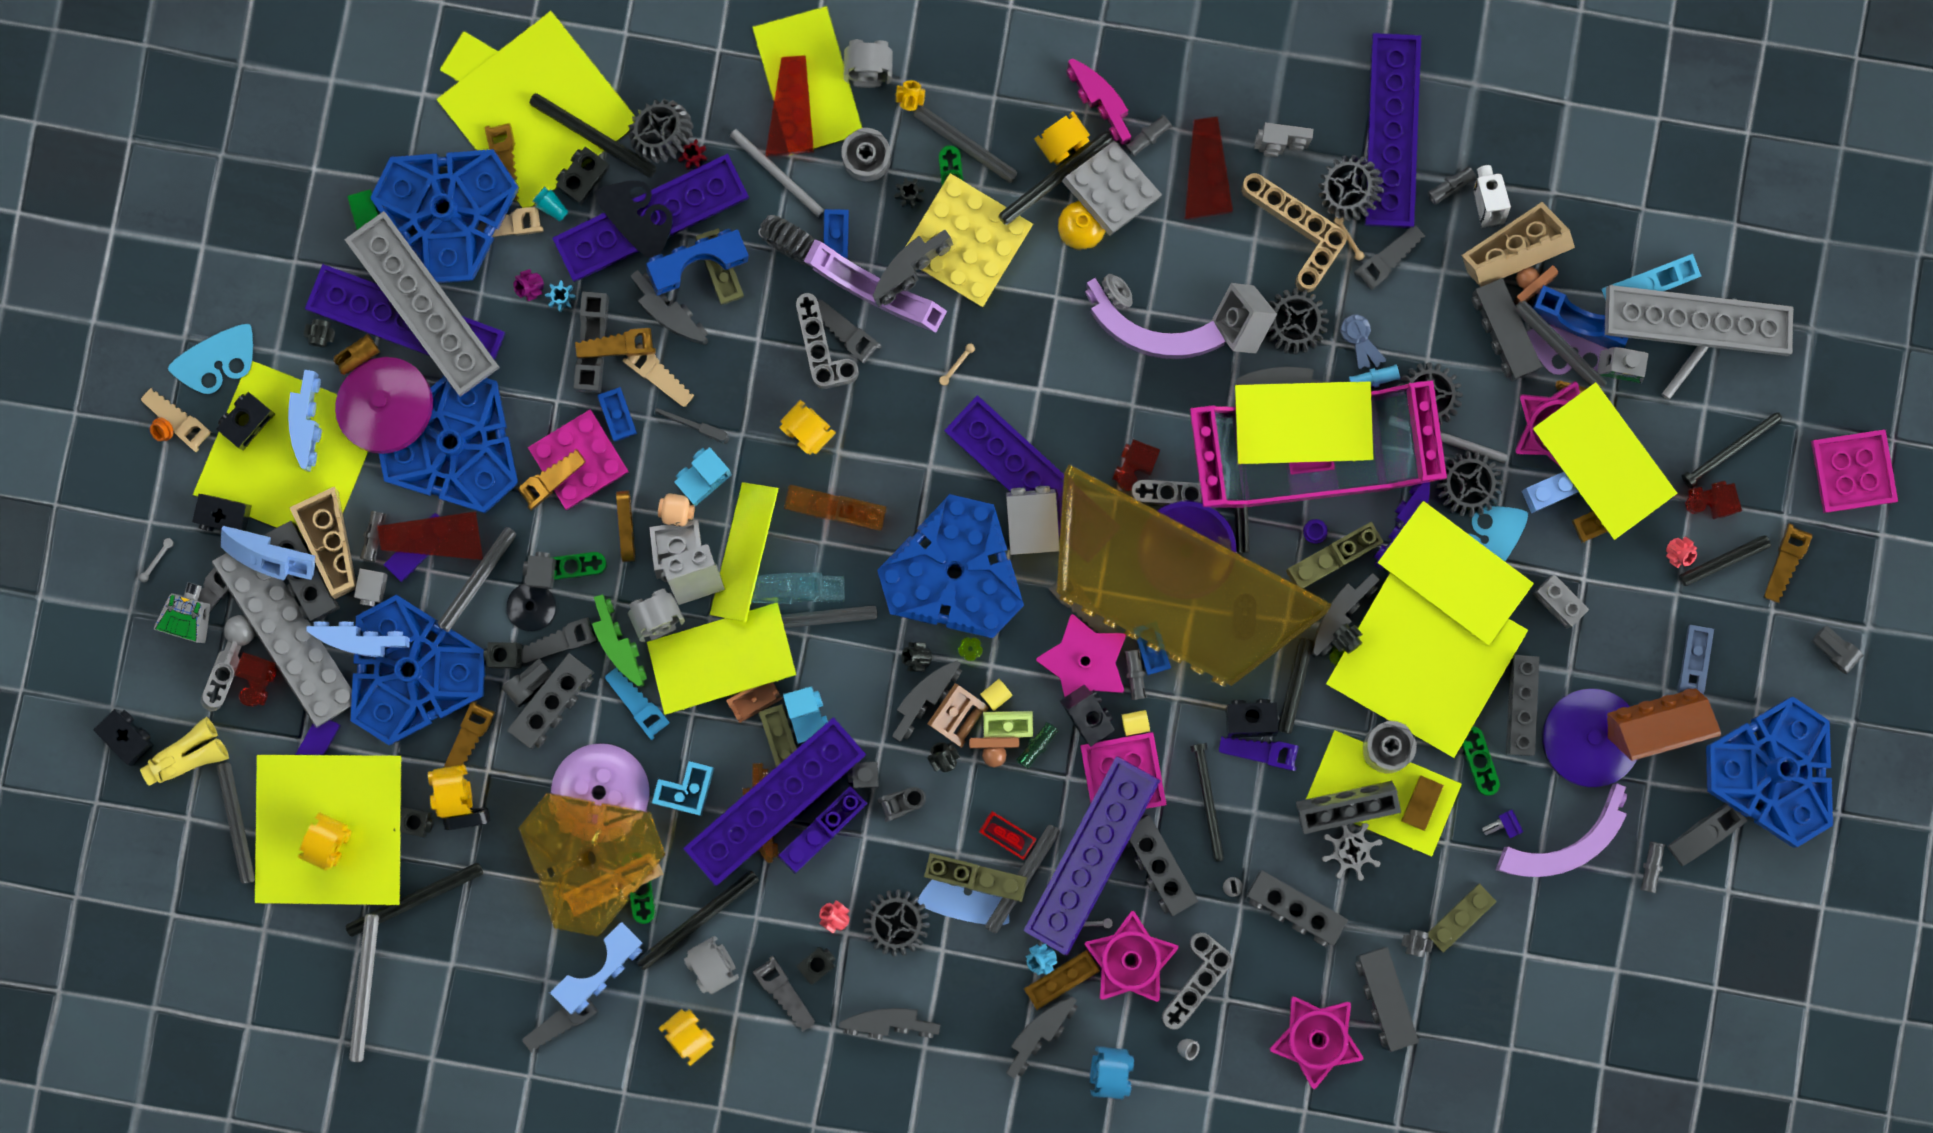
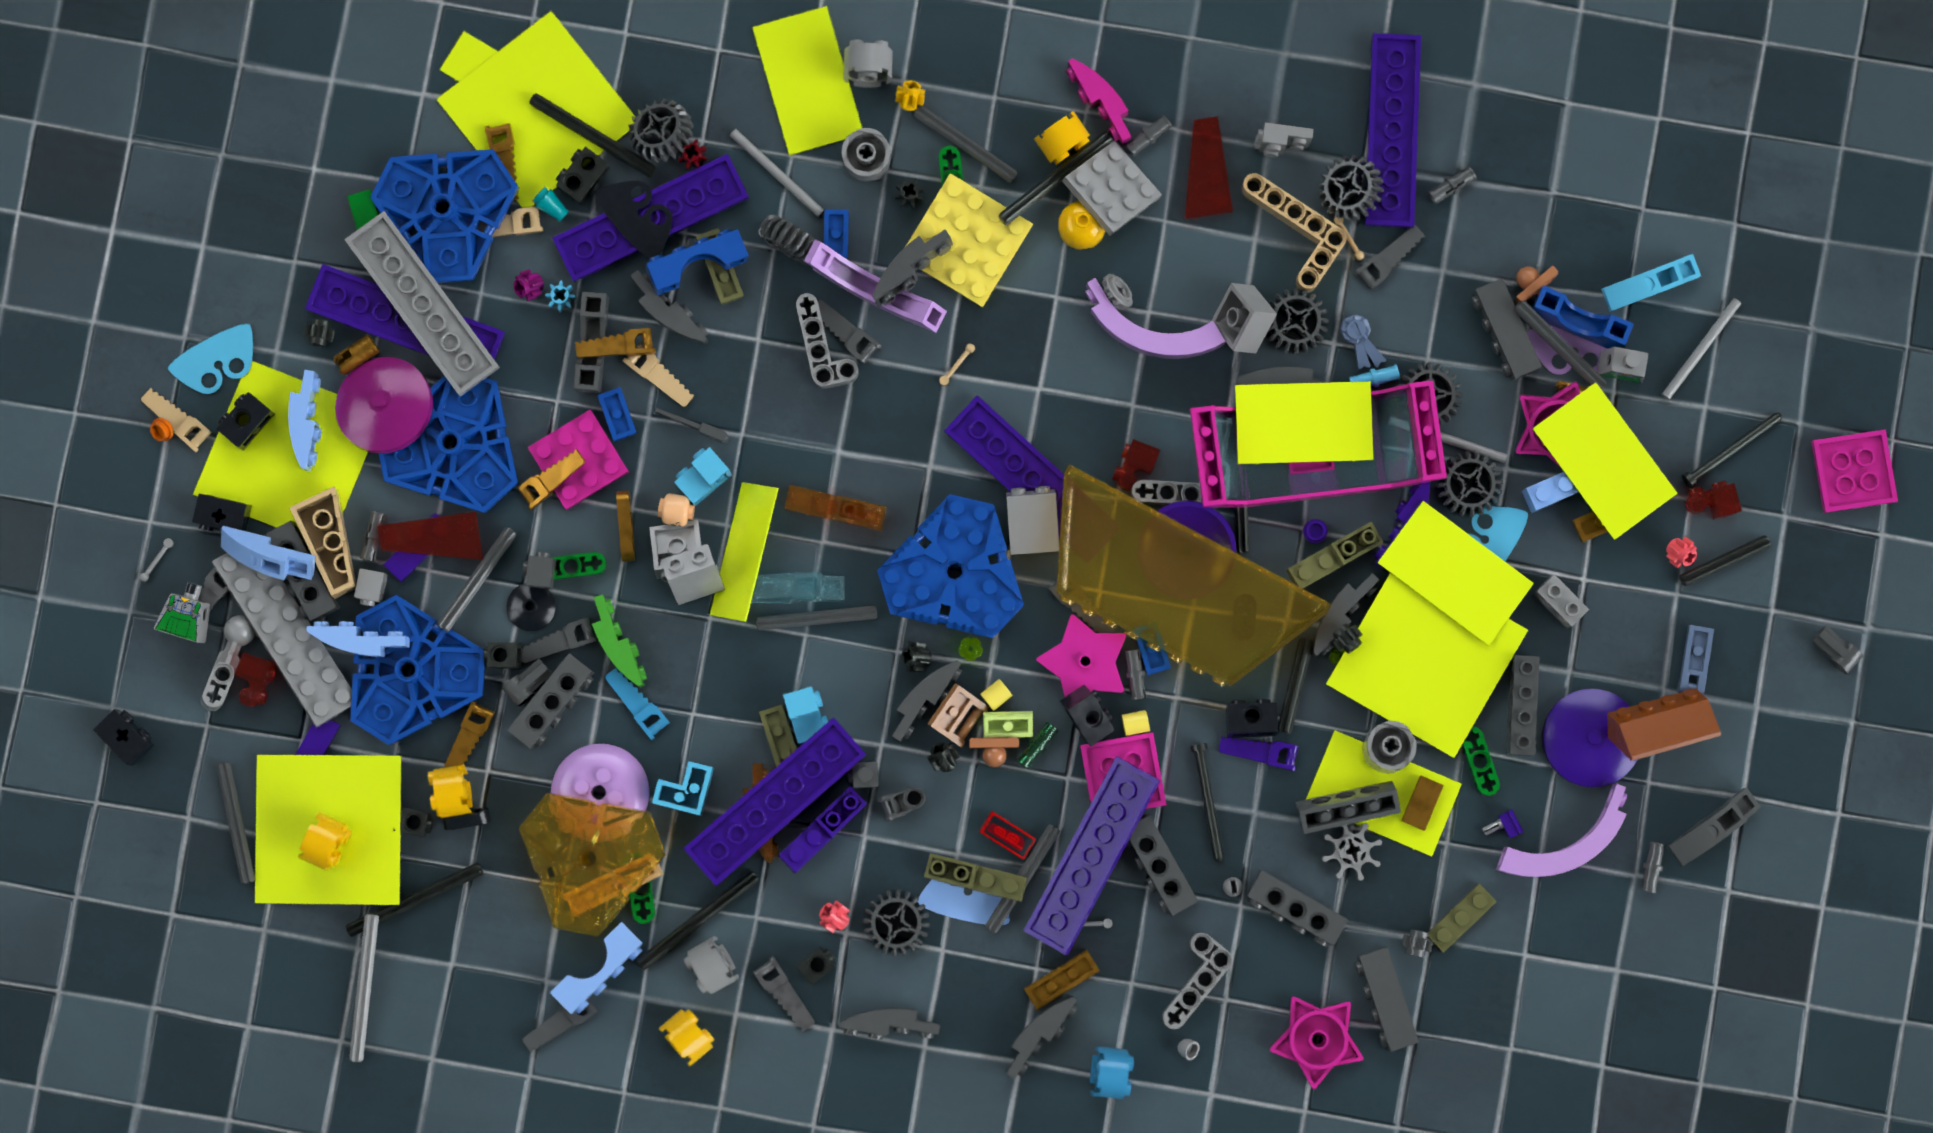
light yellow piece [140,717,229,786] -> none
light grey brick [628,589,685,642] -> none
neon yellow piece [647,602,796,715] -> none
nougat hinge [726,682,782,723] -> none
clear red wing [765,55,814,156] -> none
yellow brick [779,399,836,455] -> none
medium azure gear [1026,944,1057,975] -> none
dark pink plate [1085,911,1179,1002] -> none
tan wedge [1462,202,1575,287] -> none
white torso [1474,165,1511,228] -> none
light grey plate [1605,285,1793,356] -> none
blue plate [1706,696,1833,848] -> none
pearl gold piece [1764,523,1812,603] -> none

